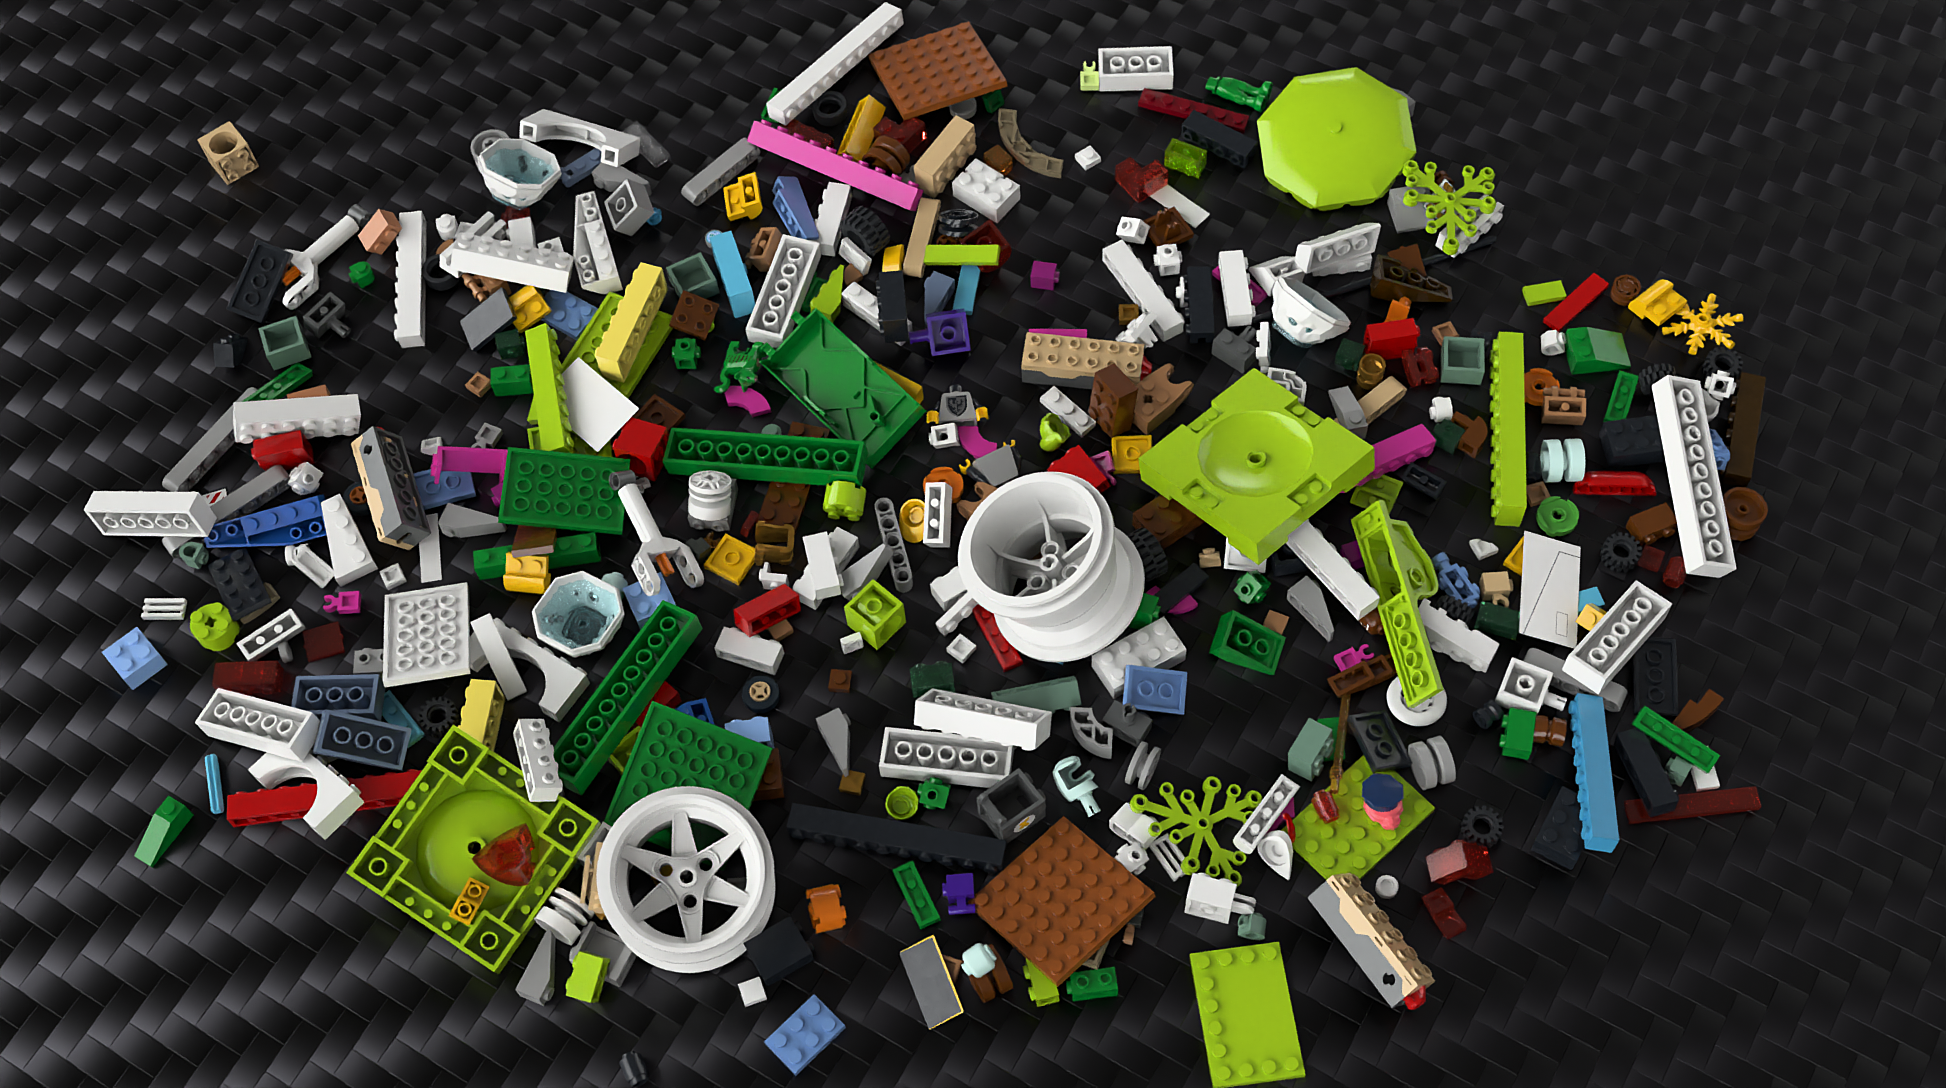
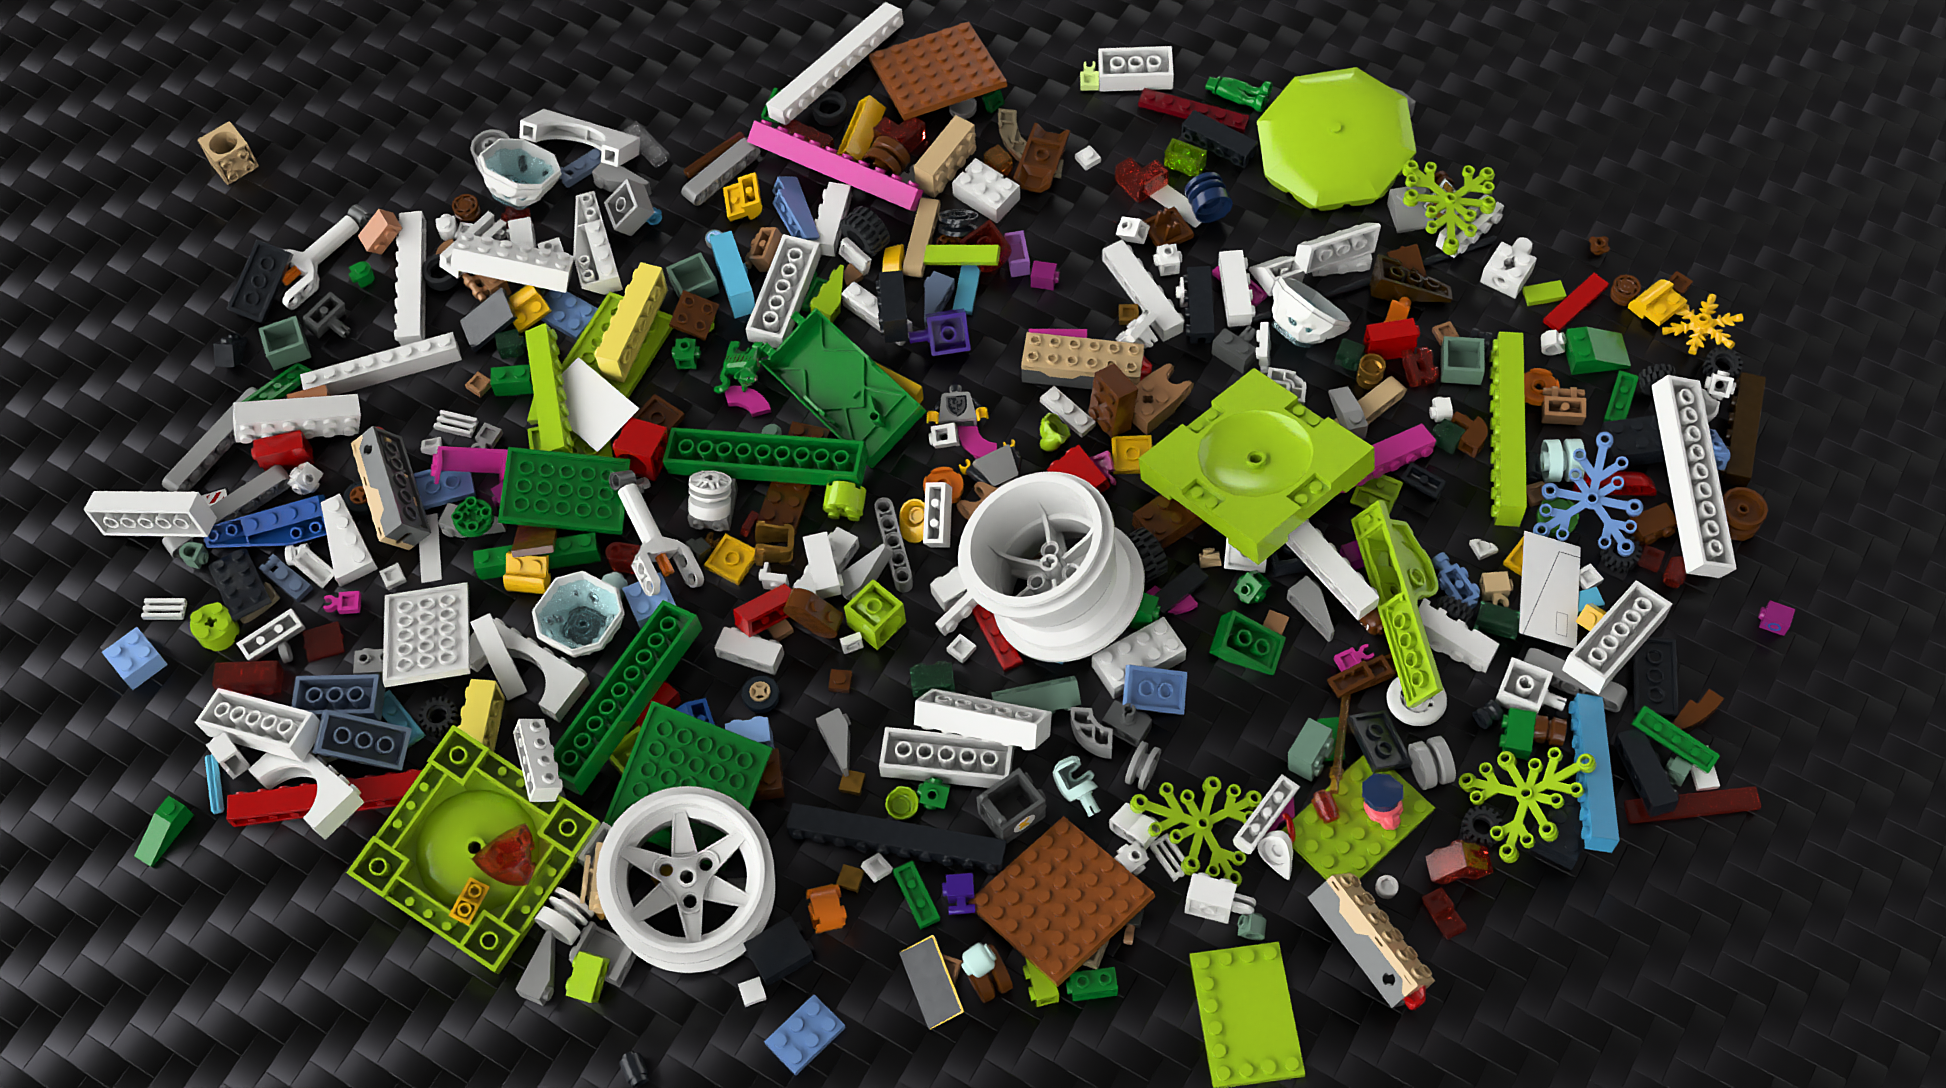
none -> white piece [206,732,251,779]
none -> sand blue plate [258,554,313,603]
none -> white brick [300,332,462,396]
none -> white tile [434,410,479,438]
none -> green tile [451,496,494,537]
none -> reddish brown wheel [452,194,481,223]
none -> clear red brick [606,542,644,574]
none -> reddish brown axle [683,131,745,178]
none -> reddish brown brick [783,588,844,638]
none -> pearl gold tile [836,864,865,893]
none -> white tile [861,853,893,882]
none -> medium lavender panel [1005,230,1030,277]
none -> reddish brown piece [1014,123,1070,193]
none -> dark blue wheel [1185,172,1233,223]
none -> lime plant [1459,747,1597,863]
none -> white brick [1480,237,1537,298]
none -> medium blue plant [1533,432,1643,557]
none -> white tile [1579,563,1604,590]
none -> reddish brown plate [1589,236,1610,255]
none -> reddish brown plate [1667,271,1693,296]
none -> magenta brick [1758,601,1795,636]

